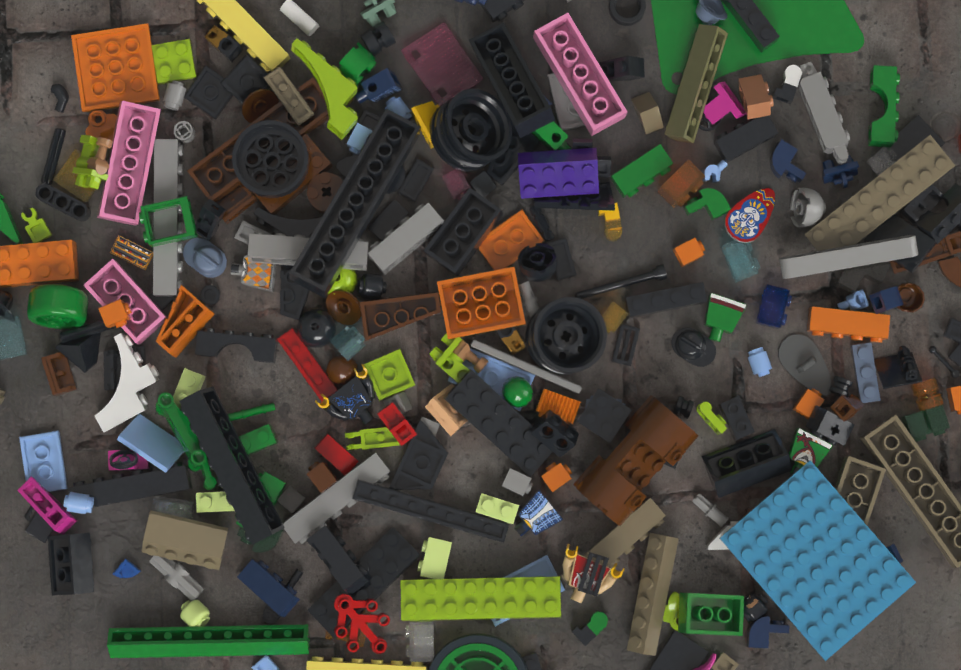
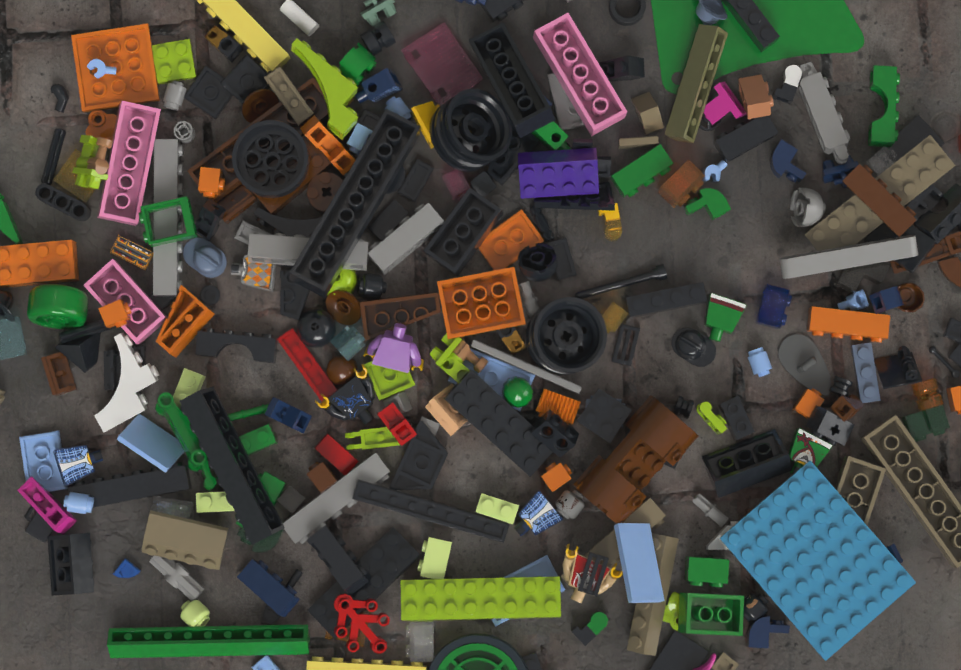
lime plate [21,208,53,243] -> none
piece [108,450,149,470] -> none
light grey brick [502,468,533,496] -> none
orange brick [673,238,705,267] -> none
clear light blue brick [720,240,760,283] -> none
shield [725,188,775,243] -> none
none -> torso [53,445,103,487]
none -> light blue piece [87,59,117,79]
none -> orange brick [198,167,225,198]
none -> dark blue brick [264,397,312,434]
none -> orange arch [300,115,356,175]
none -> medium lavender torso [363,323,424,373]
none -> light grey head [555,490,585,520]
none -> light blue tile [614,523,665,603]
none -> dark tan tile [618,136,659,149]
none -> green brick [684,556,729,587]
none -> reddish brown brick [842,164,916,237]

